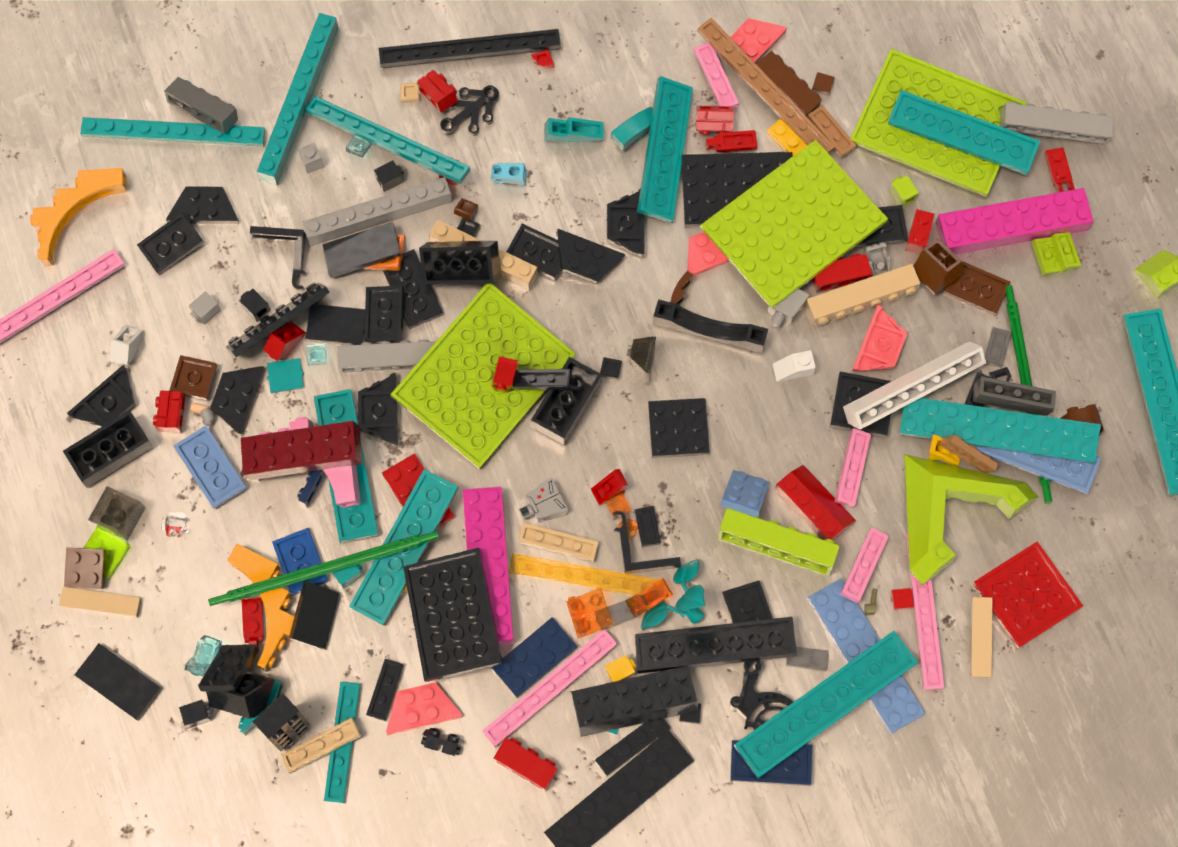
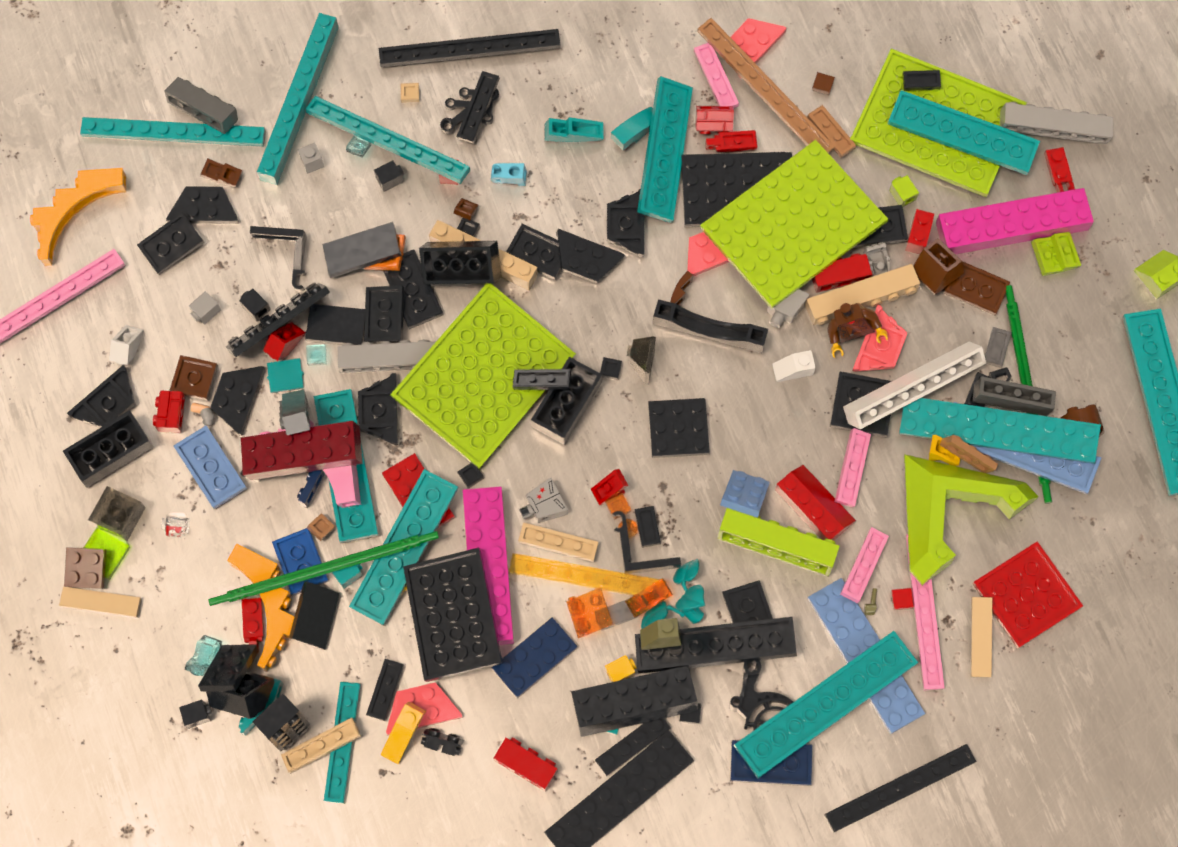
black tile [74,643,162,721] -> none
light grey brick [302,177,452,247] -> none
red brick [417,70,458,113] -> none
bright pink plate [482,629,617,747] -> none
red slope [491,356,518,392] -> none
red tile [531,49,554,69] -> none
reddish brown brick [756,51,822,117] -> none
yellow plate [766,119,807,157] -> none
flat silver tile [786,647,828,671] -> none
none -> reddish brown slope [200,158,242,187]
none -> dark grey brick [279,389,310,435]
none -> medium nougat plate [307,513,335,541]
none -> yellow slope [381,702,426,764]
none -> black tile [456,71,500,144]
none -> black tile [457,463,484,489]
none -> olive slope [640,618,681,650]
none -> black tile [824,744,977,833]
none -> reddish brown torso [827,303,888,358]
none -> black tile [902,70,941,91]

